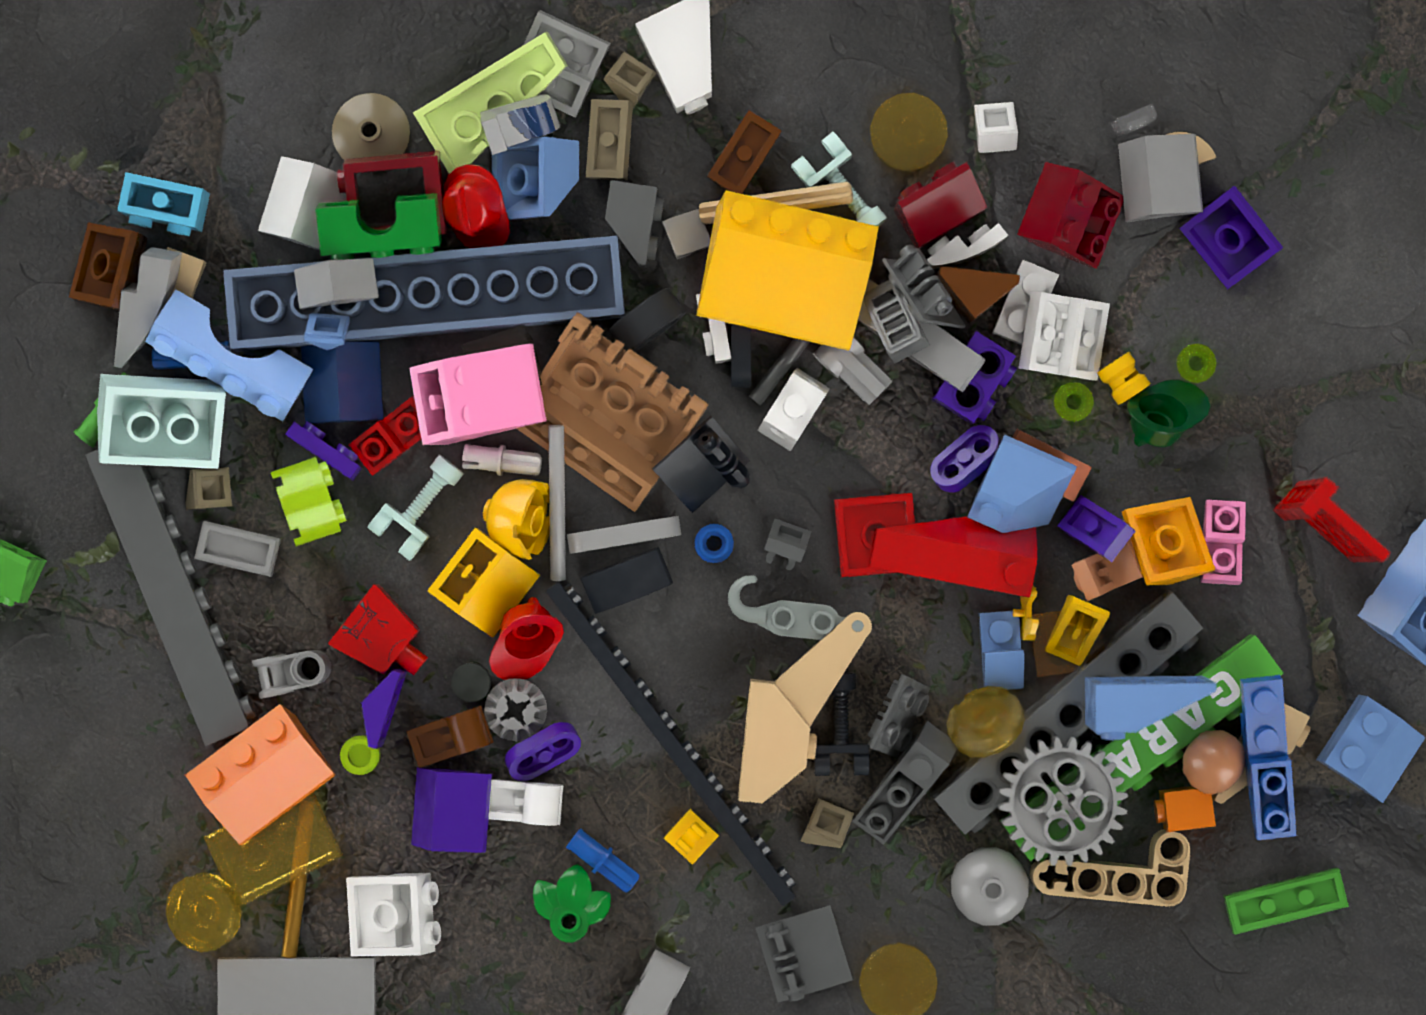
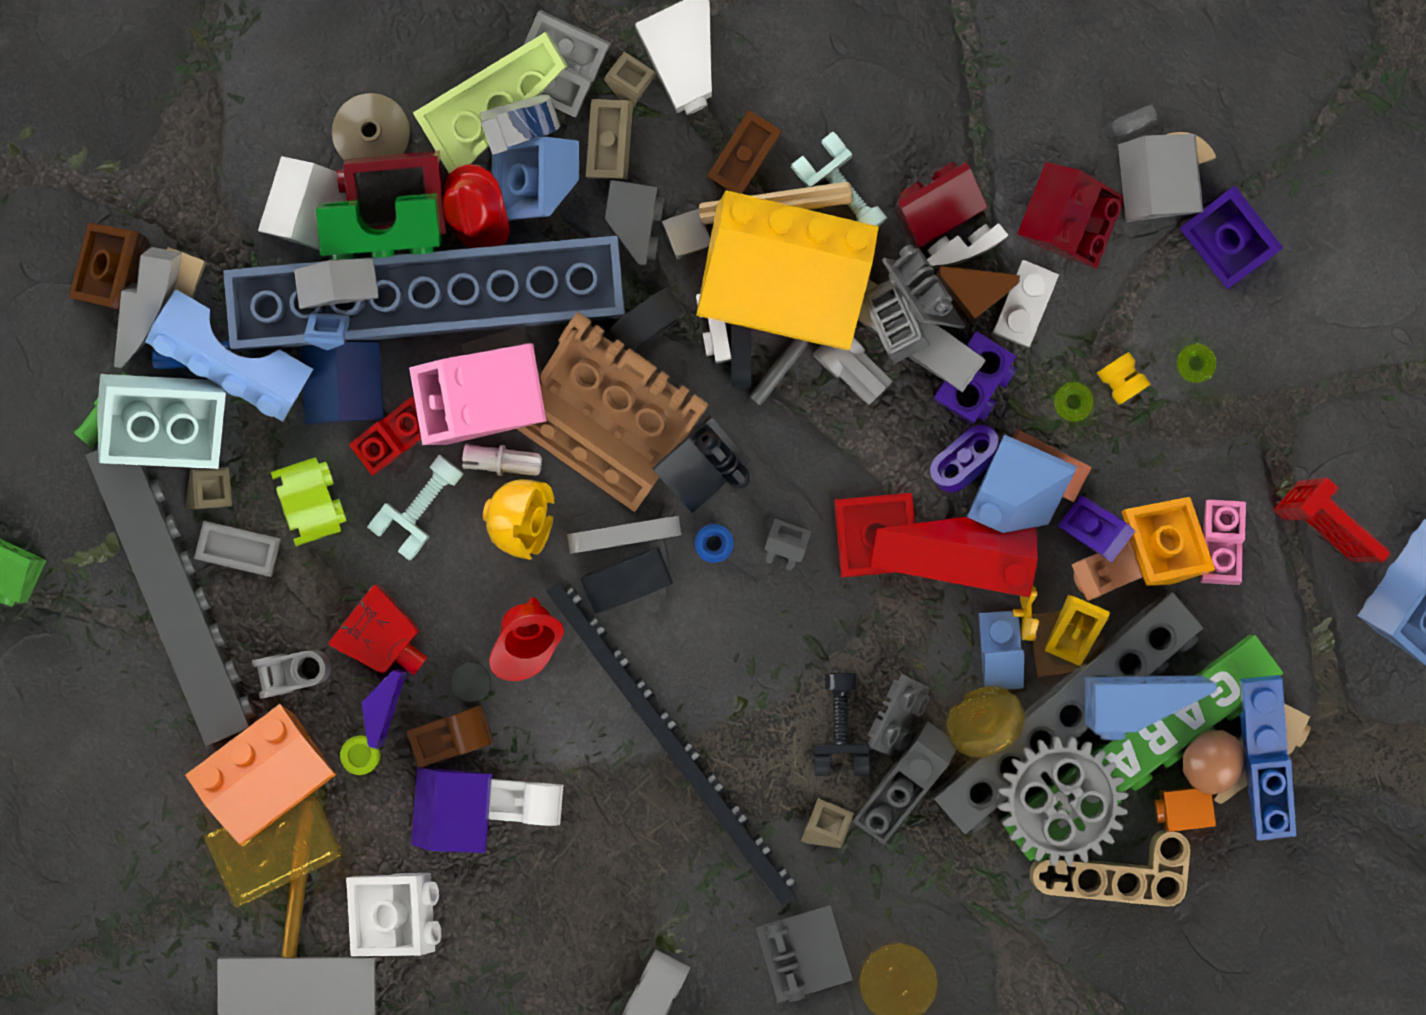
medium azure brick [117,172,210,236] -> none
clear yellow tile [165,872,241,952] -> none
dark purple plate [285,421,362,481] -> none
yellow slope [427,528,540,638] -> none
light grey gear [484,678,547,742] -> none
dark purple plate [505,722,581,781] -> none
green plate [533,864,611,943] -> none
light grey bar [548,425,566,581] -> none
blue axle [565,828,639,892] -> none
yellow tile [664,808,719,865] -> none
tan slope [728,575,872,803] -> none
white torso [758,368,830,451] -> none
clear yellow tile [870,93,948,171] -> none
light grey cylinder [951,847,1029,926] -> none
white slope [974,102,1018,153] -> none
white slope [1019,291,1110,381] -> none
dark green piece [1127,380,1210,448] -> none
bright green tile [1223,867,1349,935] -> none
medium blue slope [1316,695,1425,803] -> none

